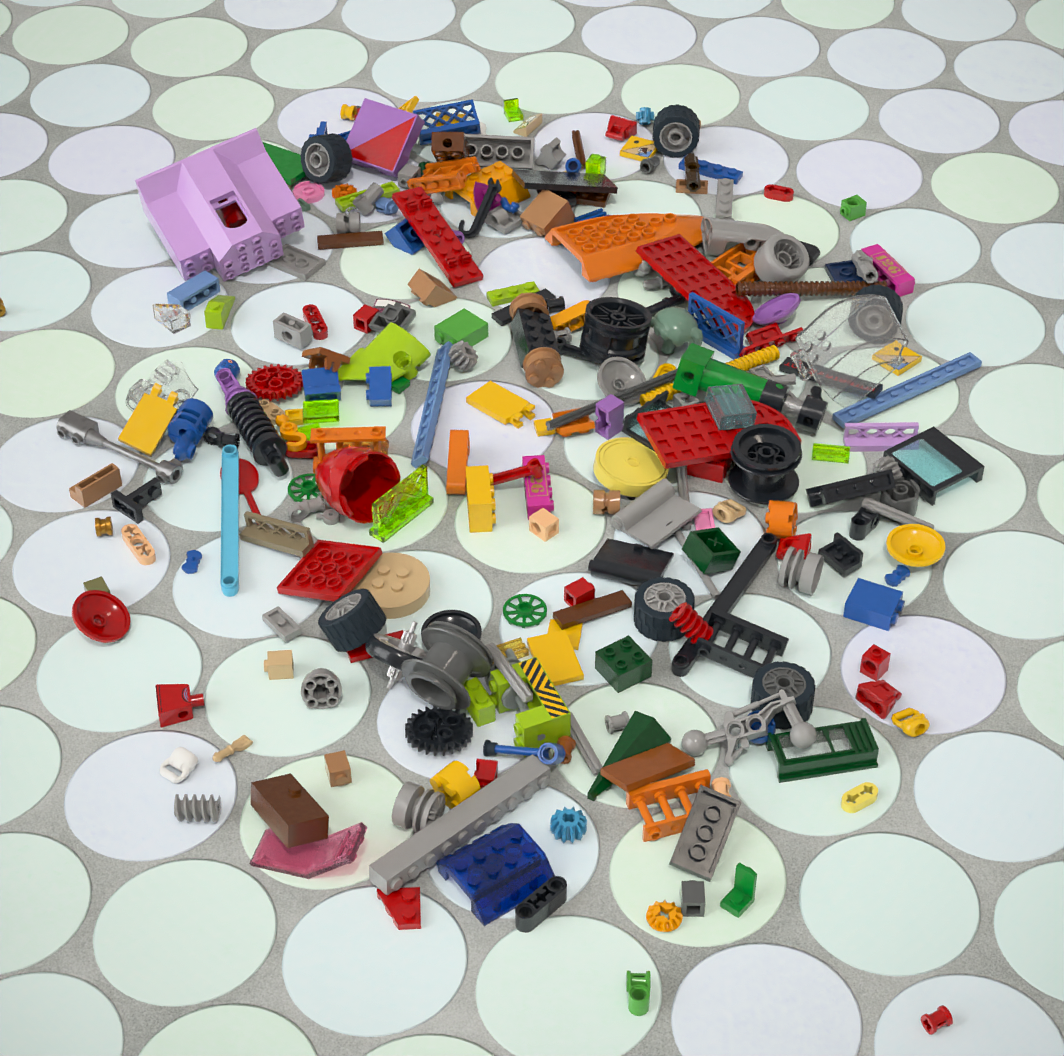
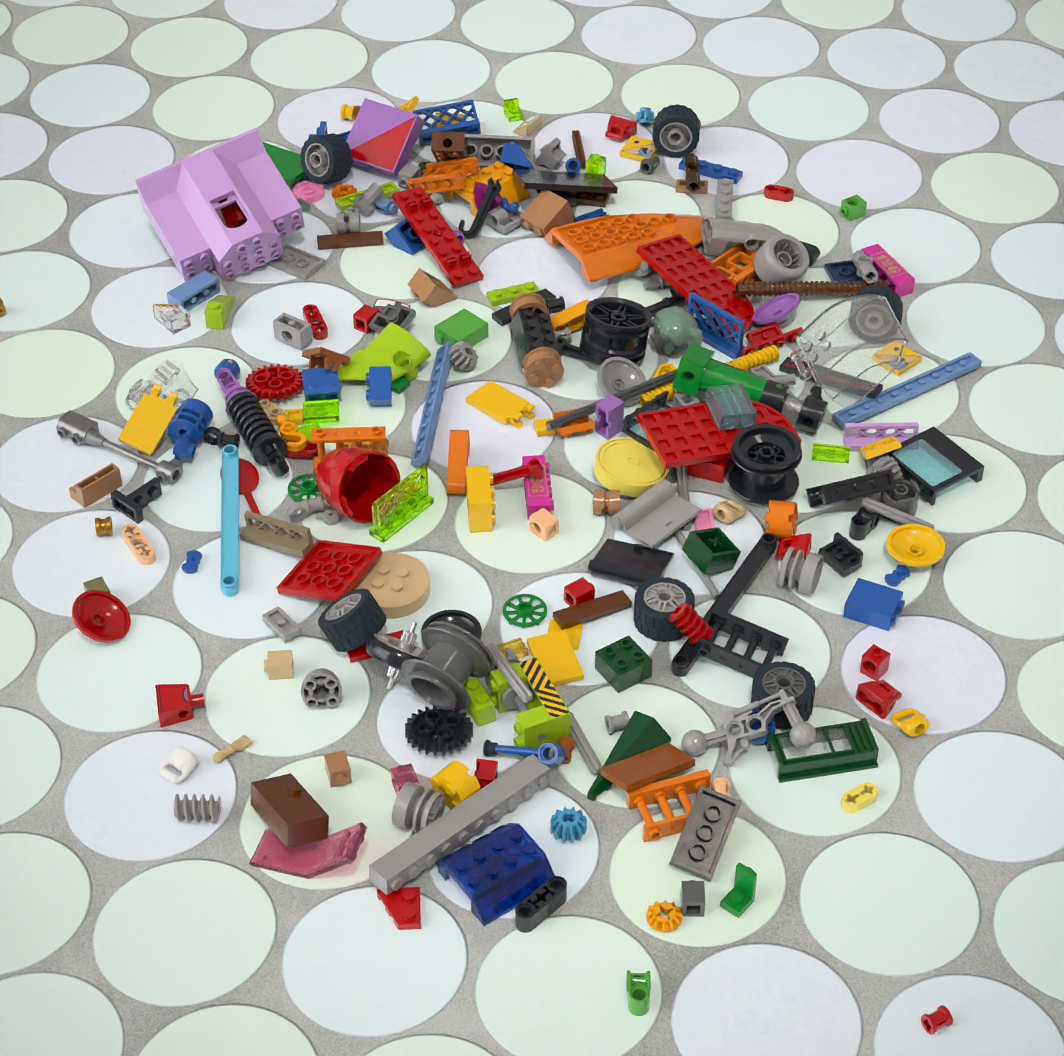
none -> clear pink brick [391,763,419,795]
none -> blue slope [500,141,535,170]
none -> yellow tile [859,436,902,460]

